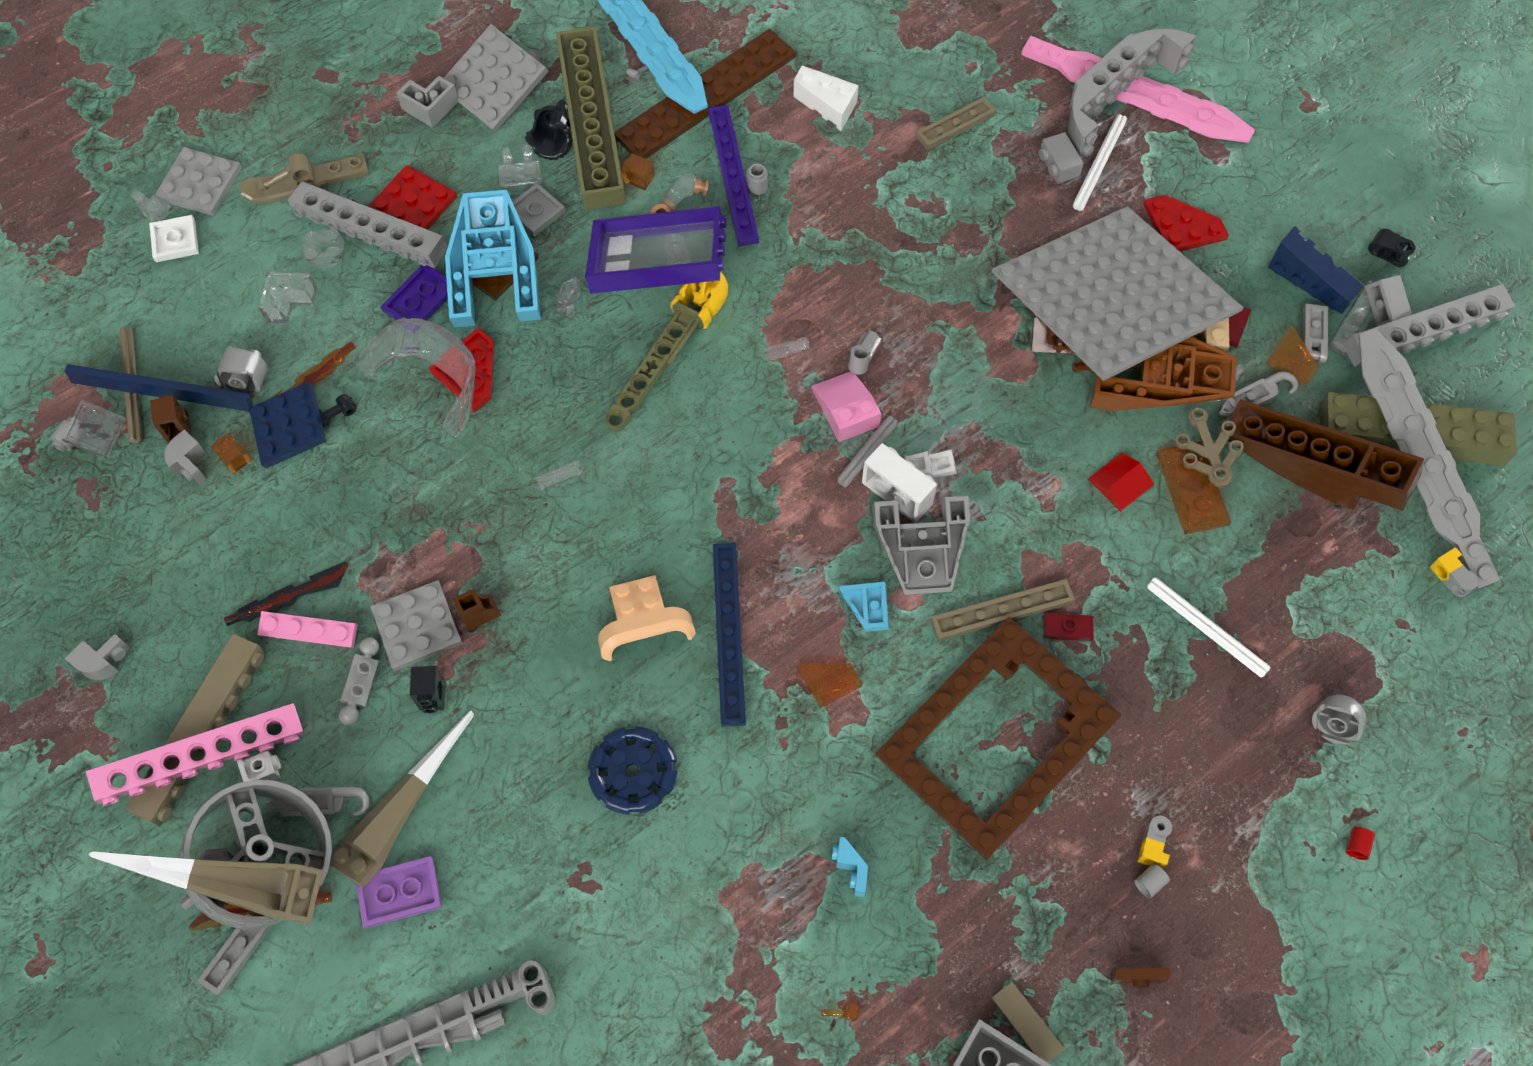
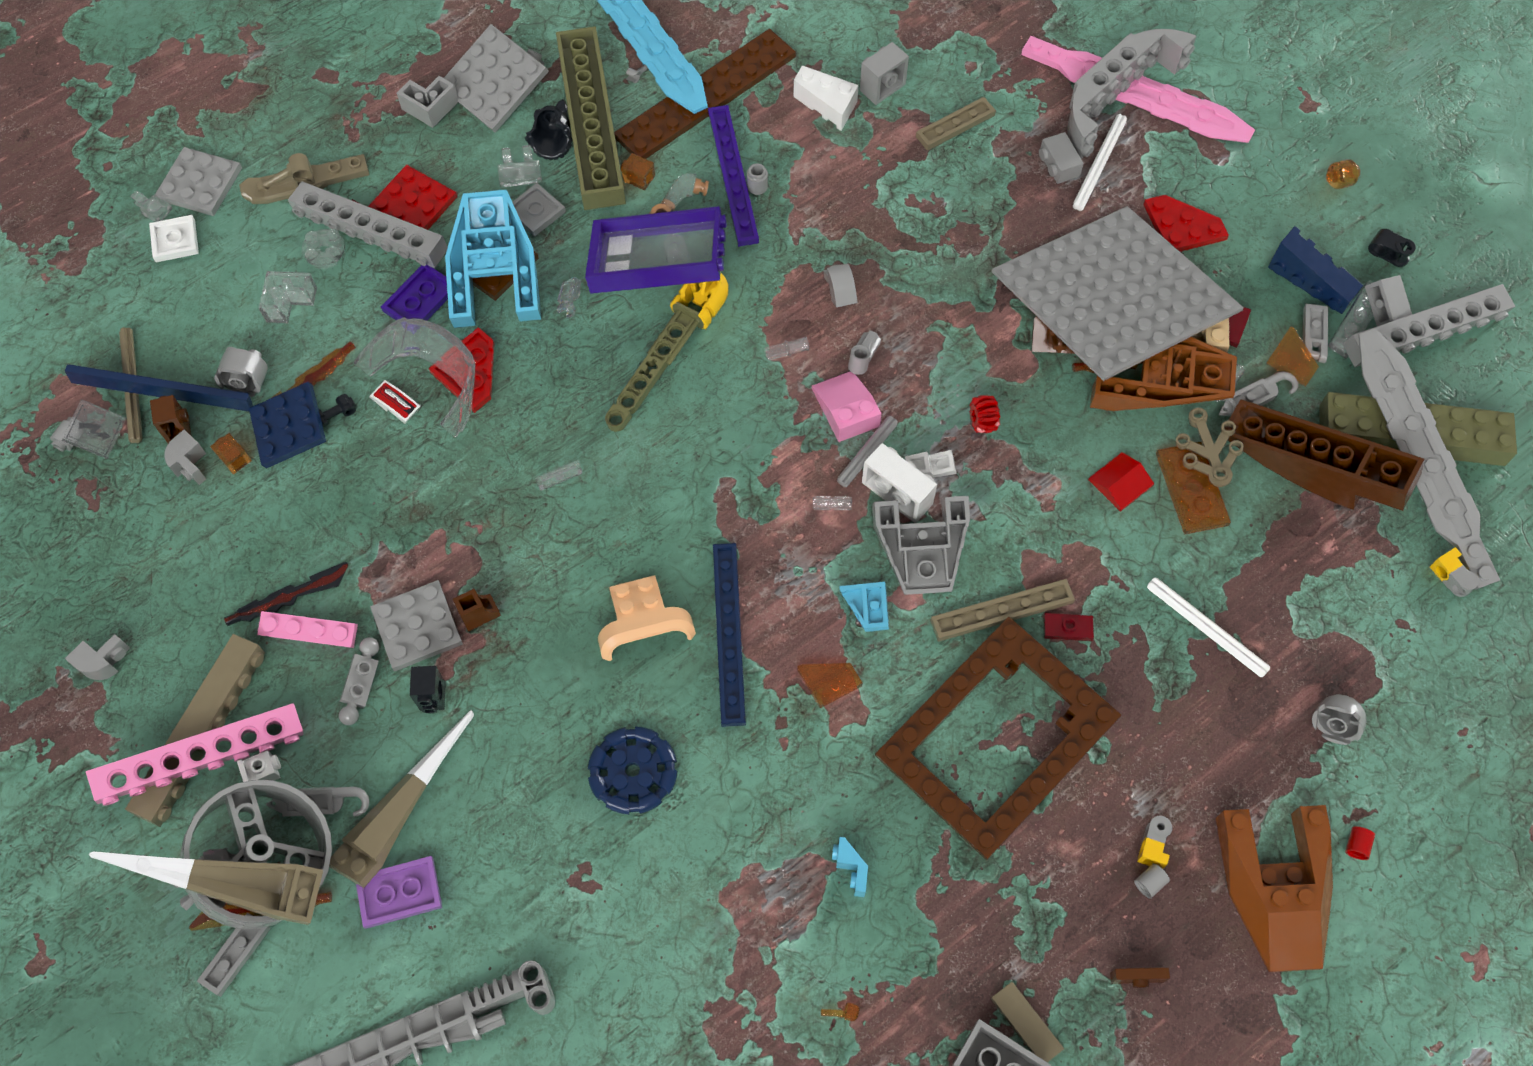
none -> slope [370,380,420,424]
none -> clear piece [813,496,852,510]
none -> light grey brick [823,264,858,307]
none -> light grey brick [860,42,909,105]
none -> red gear [969,395,1001,434]
none -> dark orange wedge [1216,805,1333,972]
none -> clear orange head [1326,159,1360,189]

